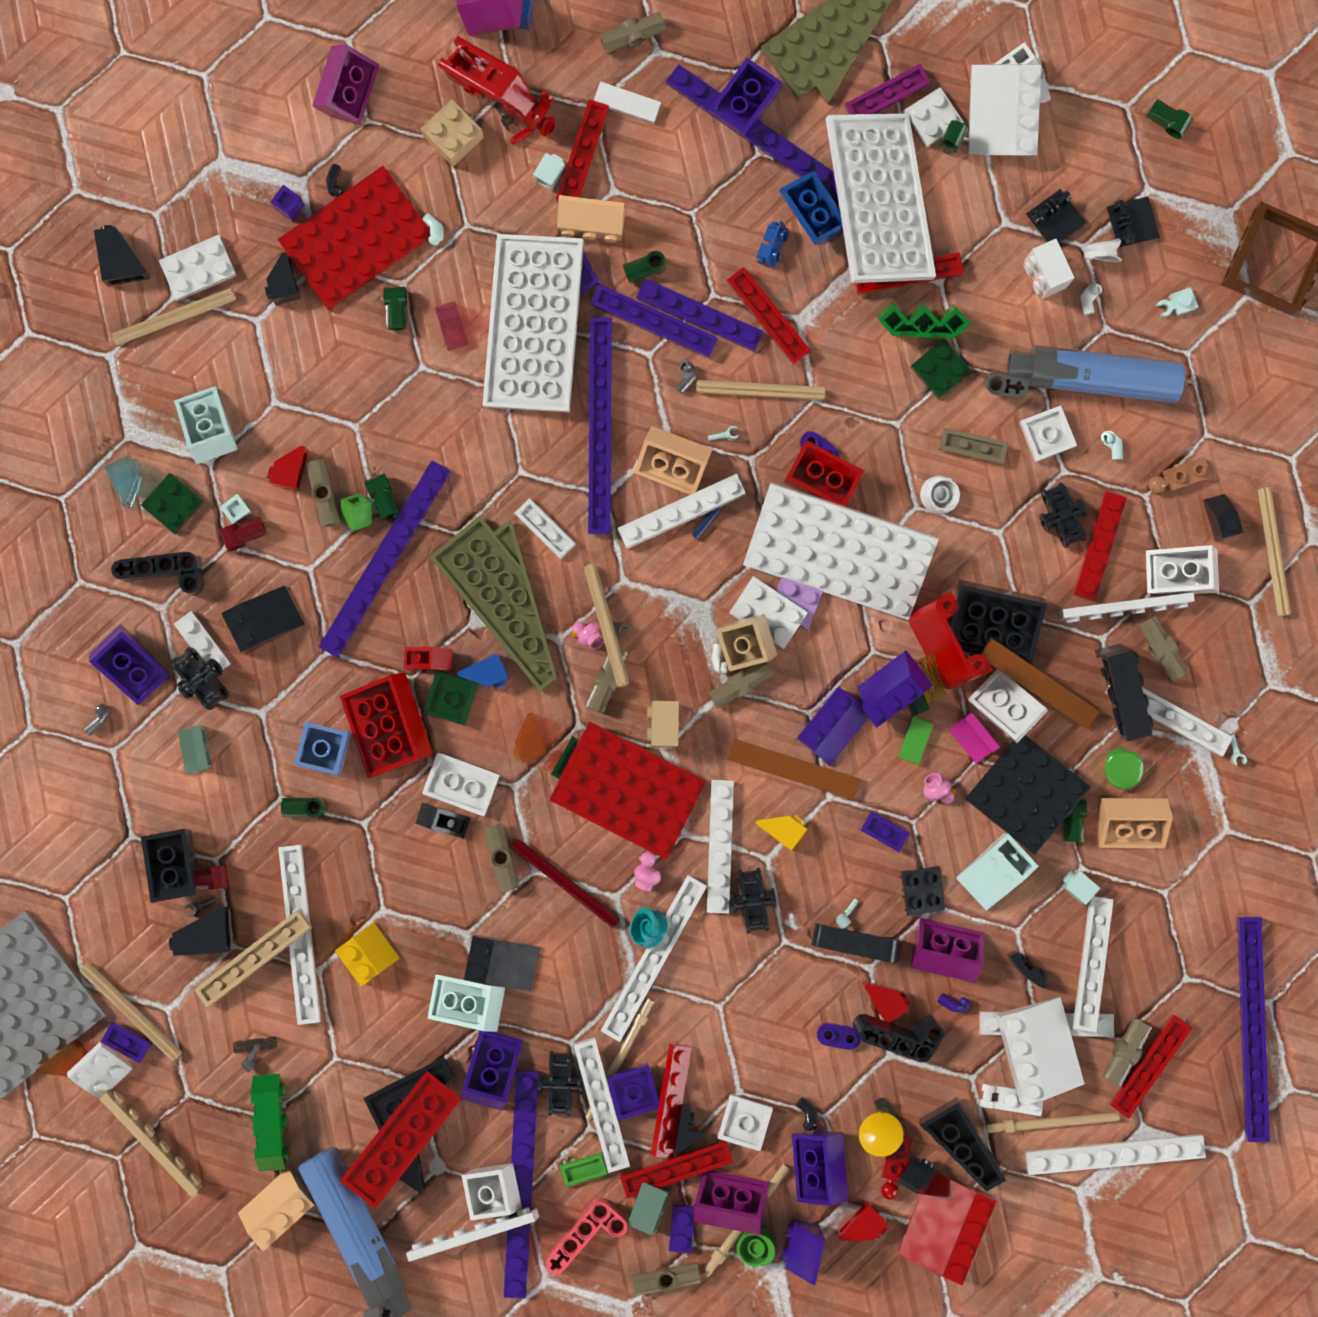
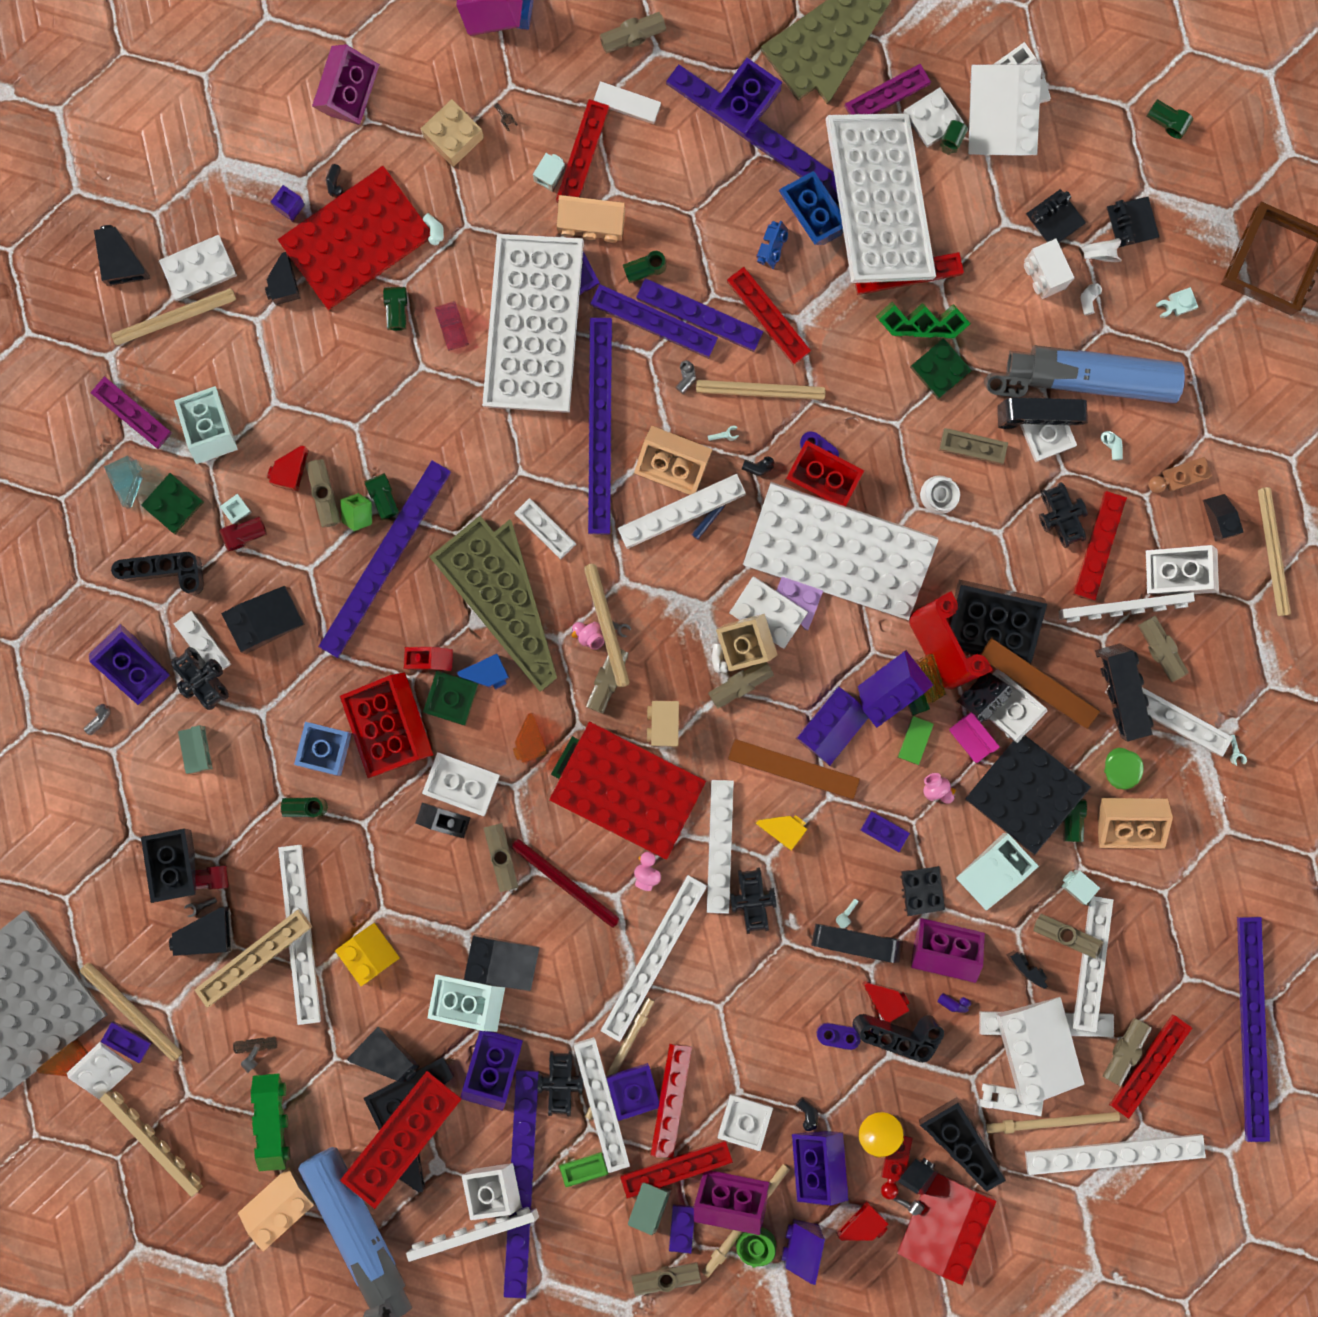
red piece [438,36,556,145] -> none
coral beam [546,1198,628,1275] -> none
teal piece [629,907,668,949] -> none
black slope [675,1104,705,1153] -> none
clear smoke hand [874,1097,902,1122] -> none
none -> magenta plate [90,376,172,449]
none -> black slope [347,1027,420,1082]
none -> black arm [742,456,774,476]
none -> flat silver hand [892,1196,925,1215]
none -> black hinge [957,672,1013,722]
none -> black beam [997,398,1088,429]
none -> dark tan piece [1033,914,1104,959]

